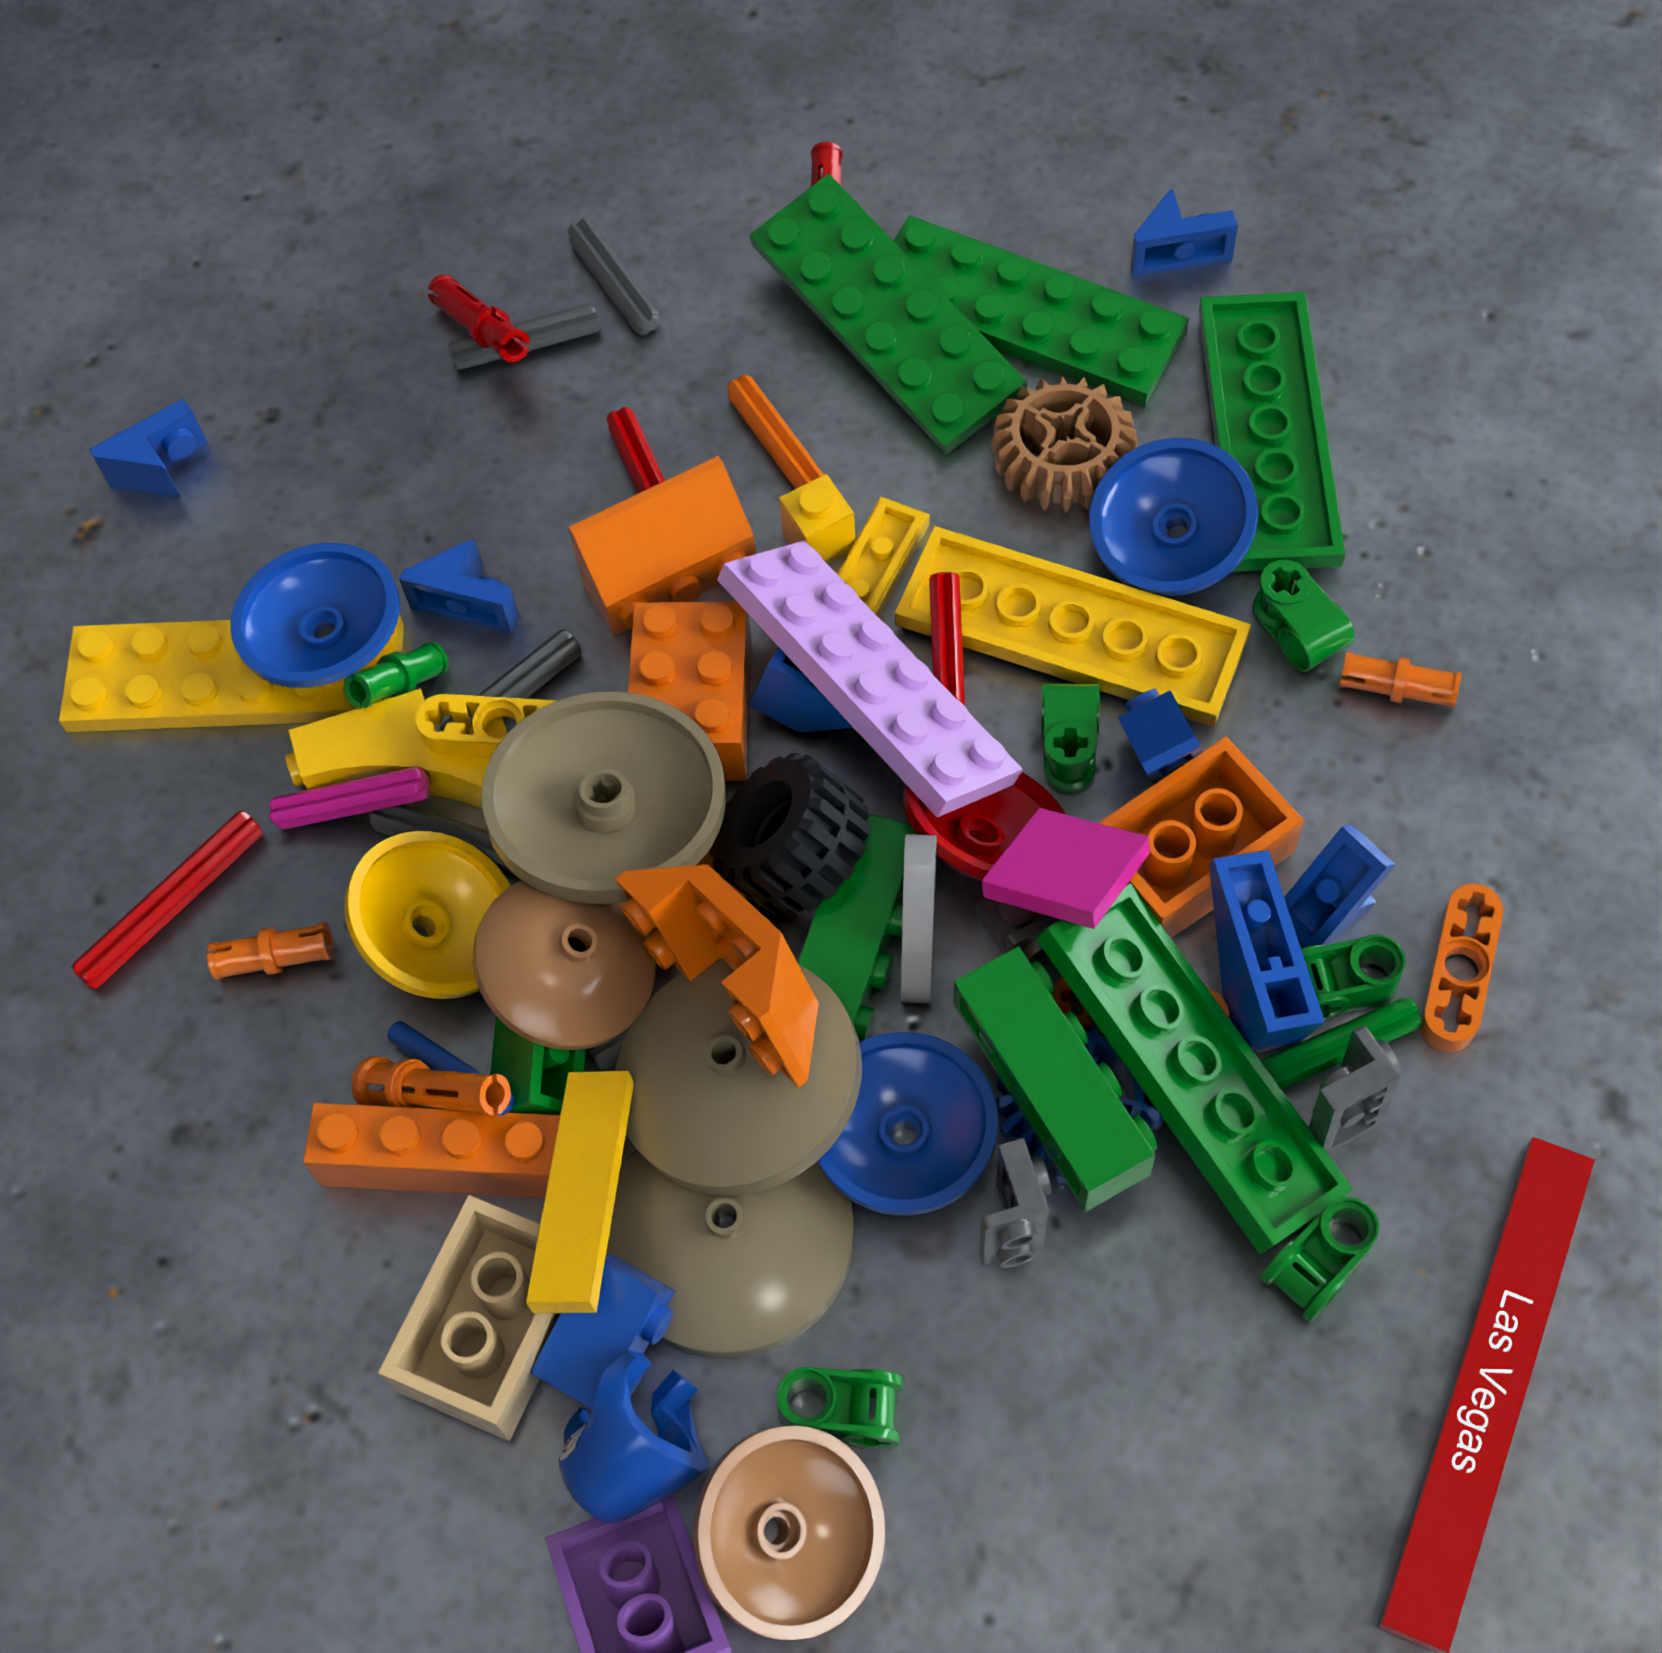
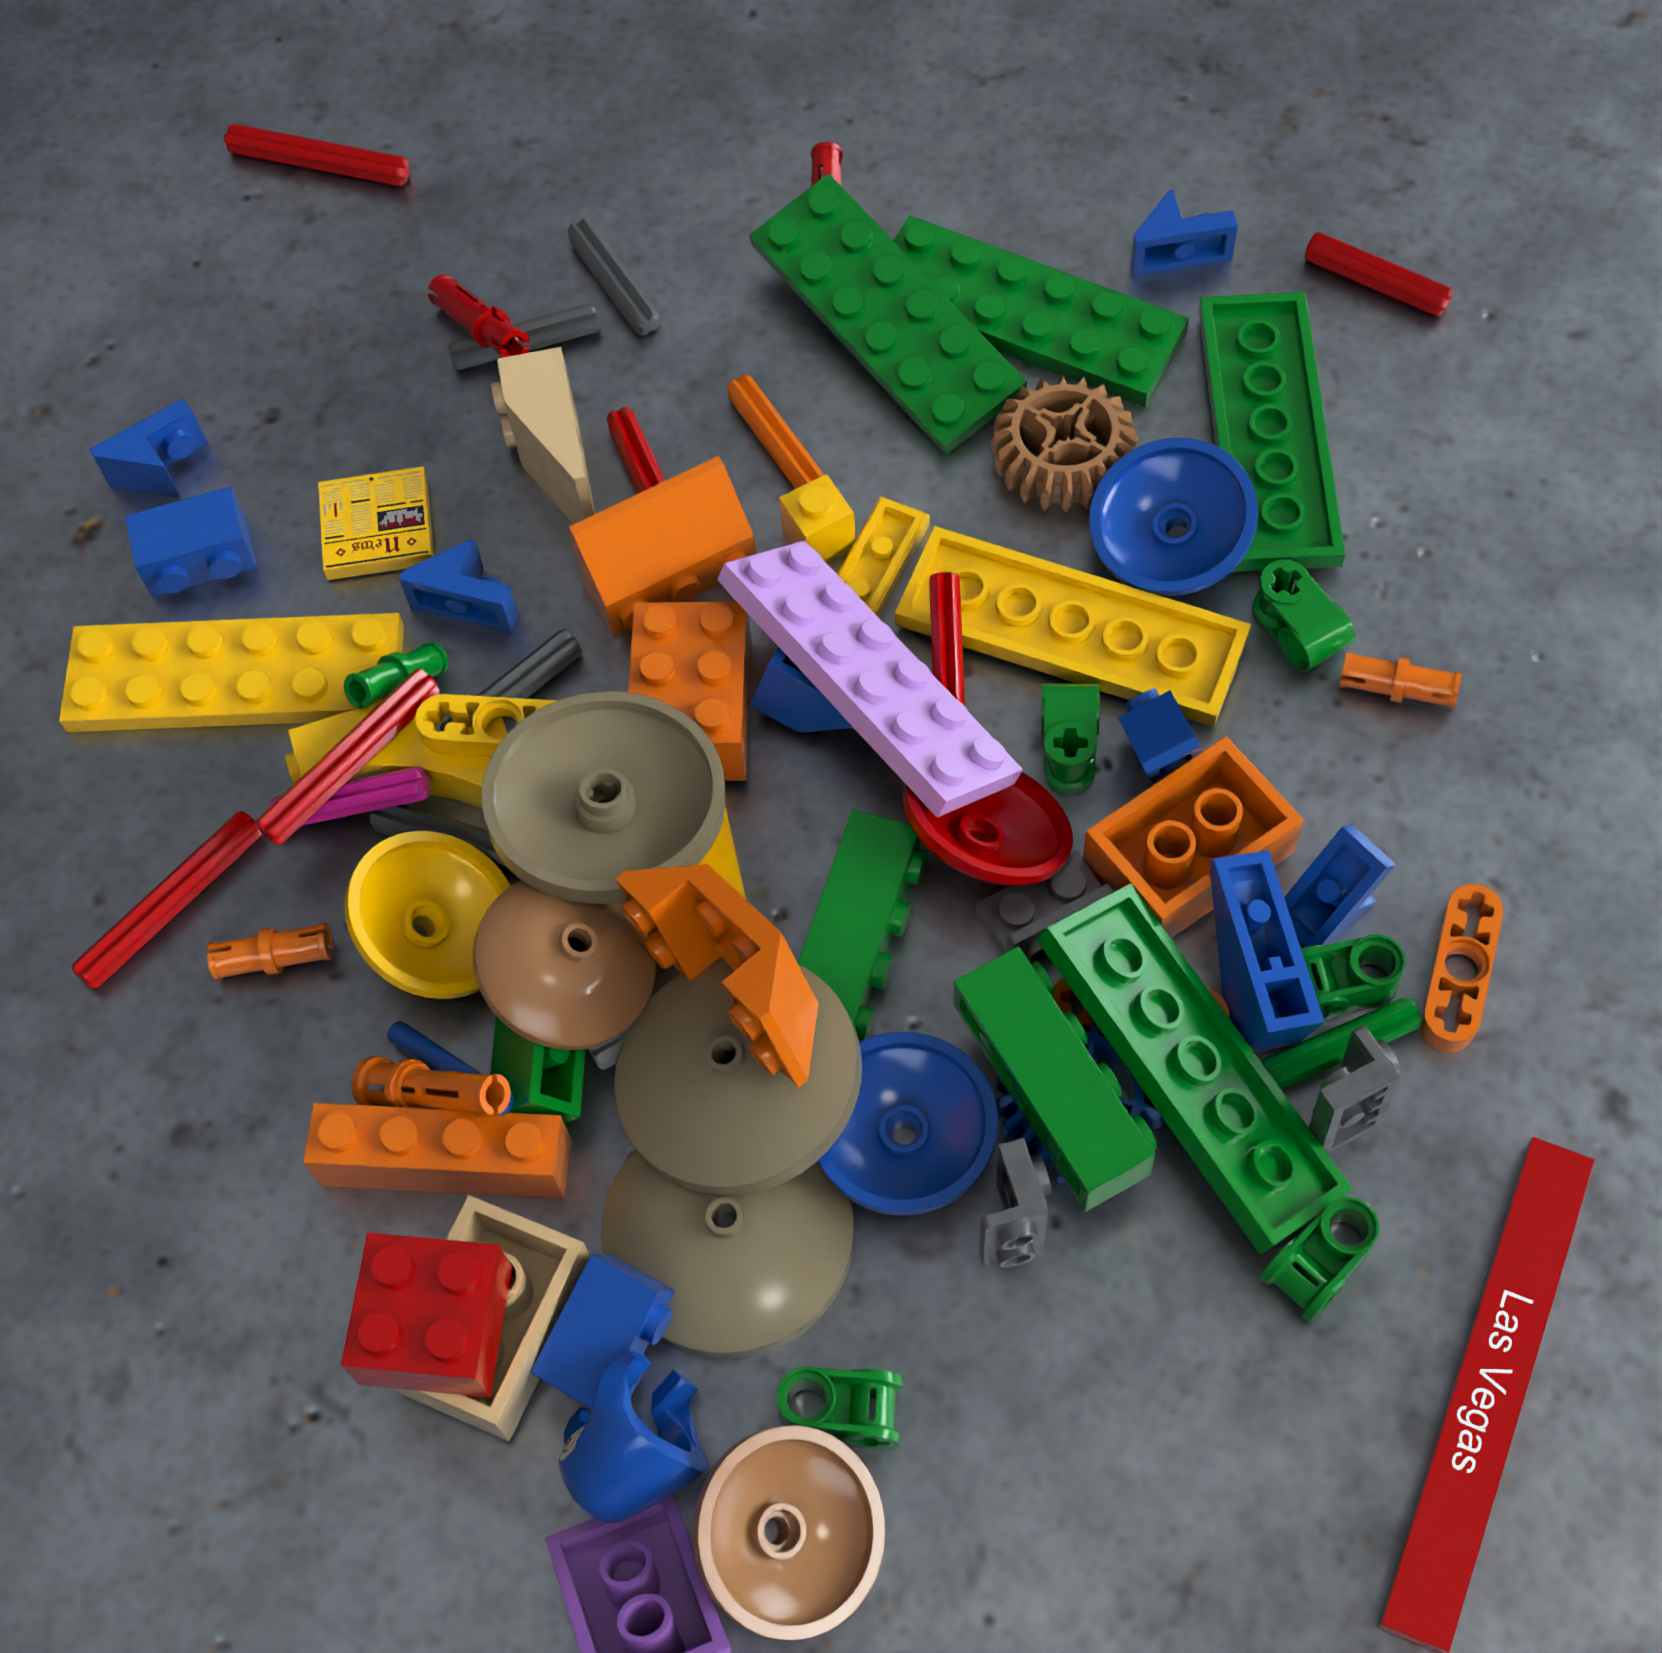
blue dish [230,543,400,688] -> none
yellow tile [526,1071,634,1313] -> none
black tyre [710,753,870,918] -> none
light grey beam [901,834,937,1004] -> none
dark pink tile [982,808,1150,929] -> none
none -> blue brick [125,486,257,597]
none -> red axle [224,123,410,187]
none -> axle [256,669,440,845]
none -> yellow tile [318,466,434,580]
none -> red brick [341,1232,512,1398]
none -> tan slope [491,347,595,524]
none -> red axle [1305,232,1453,317]

